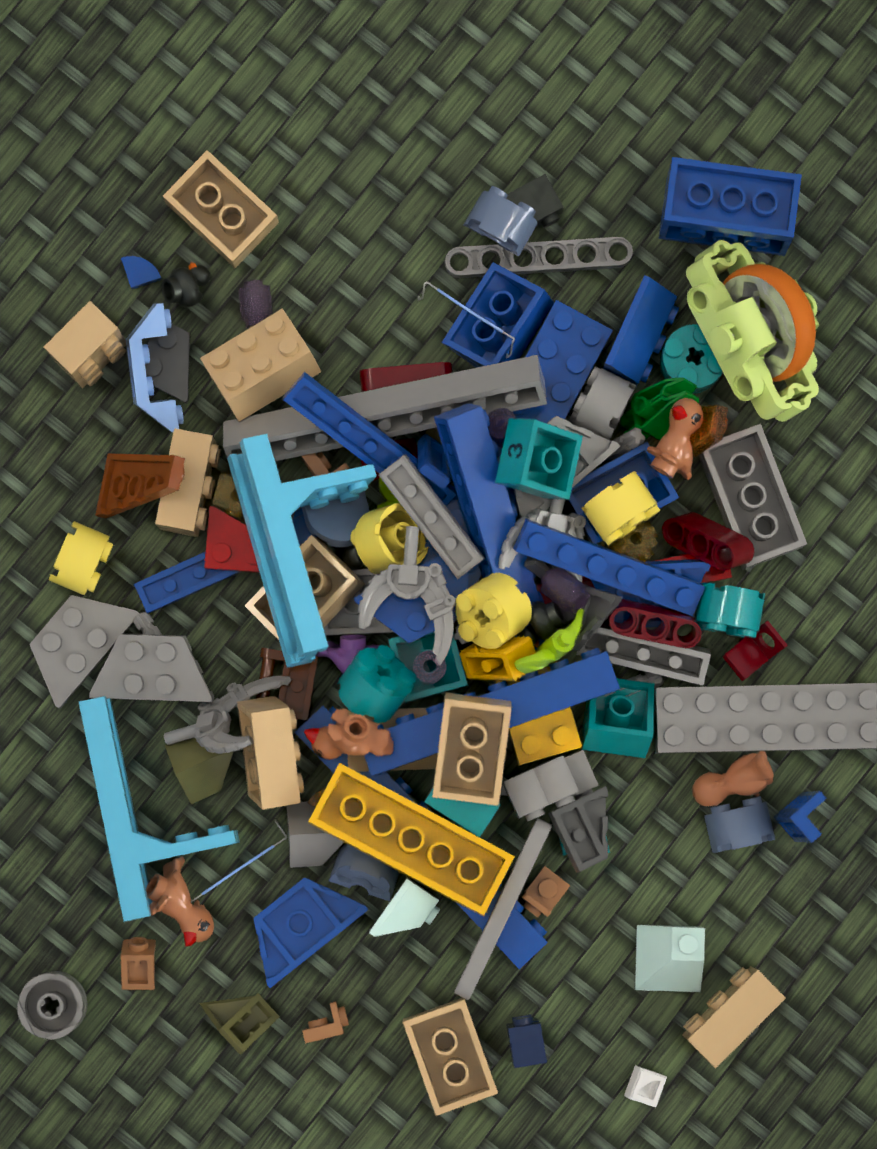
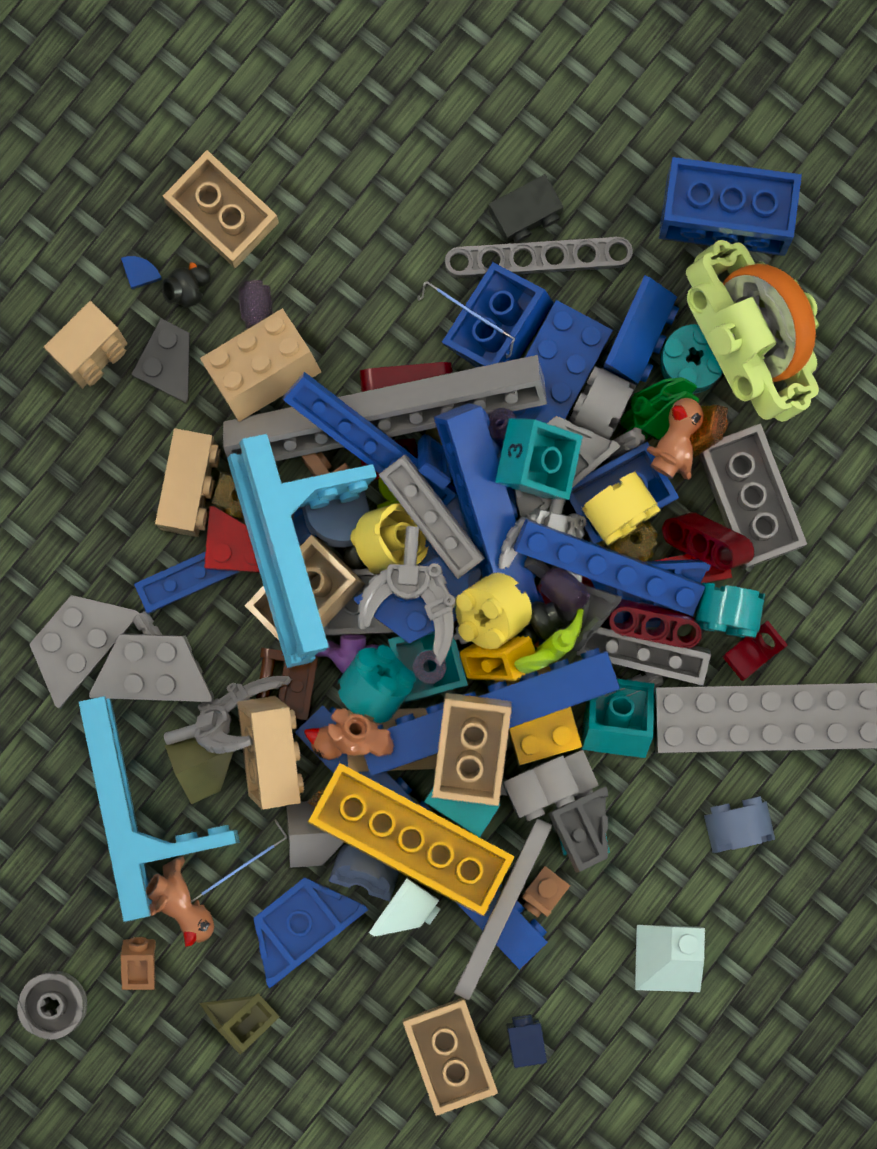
light yellow brick [49,521,114,596] -> none
dark orange wing [95,453,185,519] -> none
light blue slope [125,303,183,433] -> none
medium nougat bracket [302,1001,349,1043] -> none
sand blue cylinder [463,186,538,256] -> none
white tile [624,1065,667,1108] -> none
tan brick [682,966,786,1068] -> none
nougat animal [692,751,774,807] -> none
blue fence [774,791,826,843] -> none

